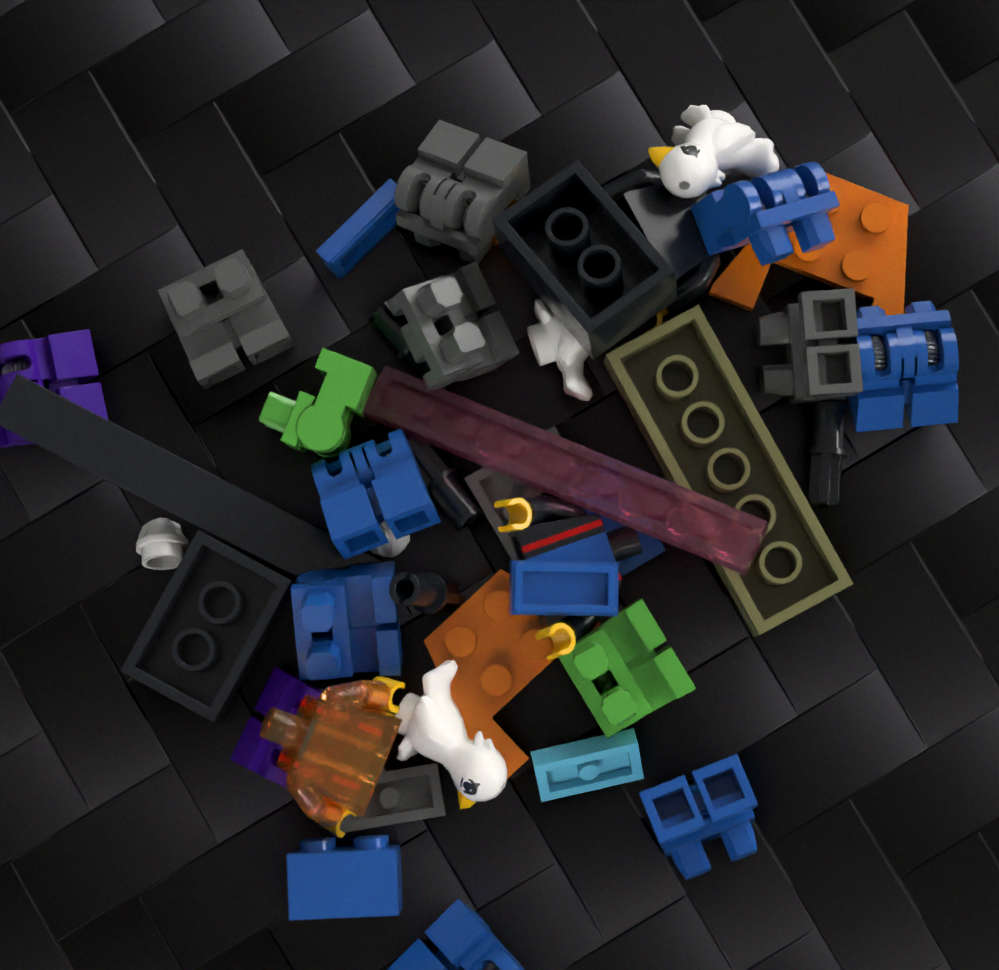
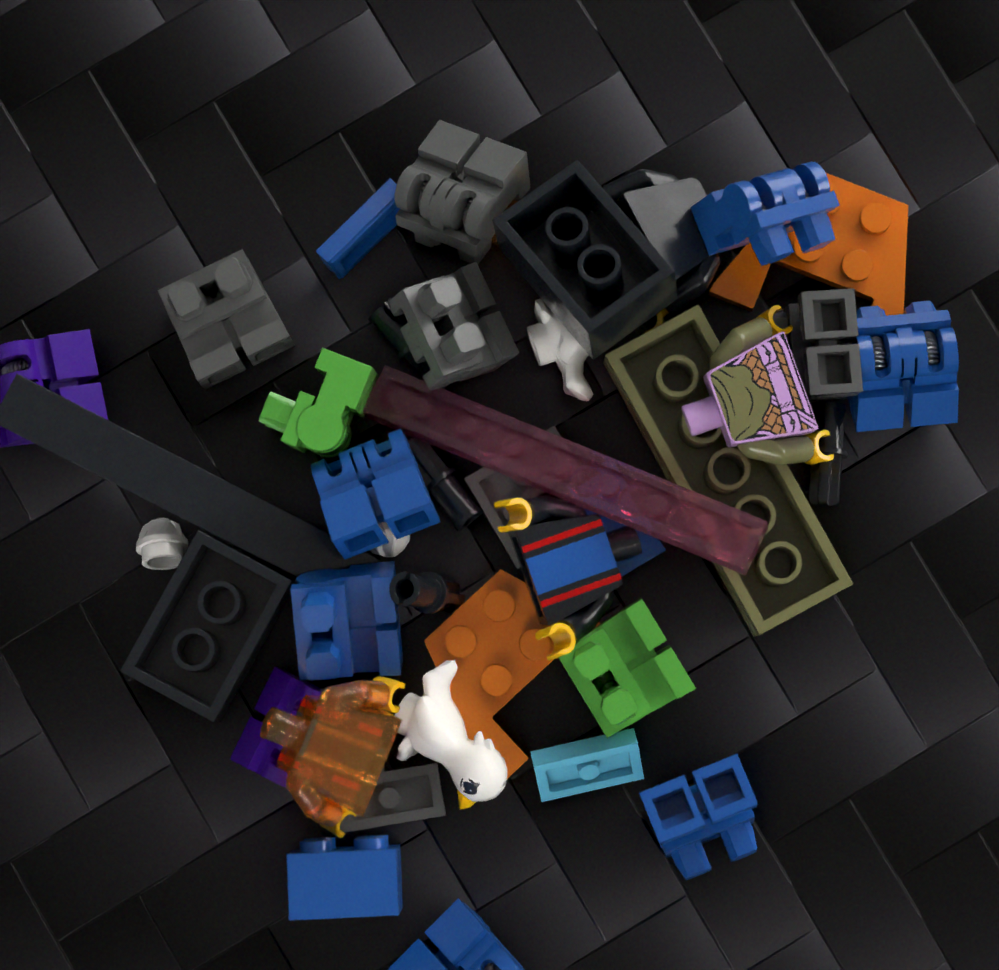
blue tile [509,561,619,616] -> none
white animal [648,104,779,198] -> none
none -> torso [681,305,834,465]

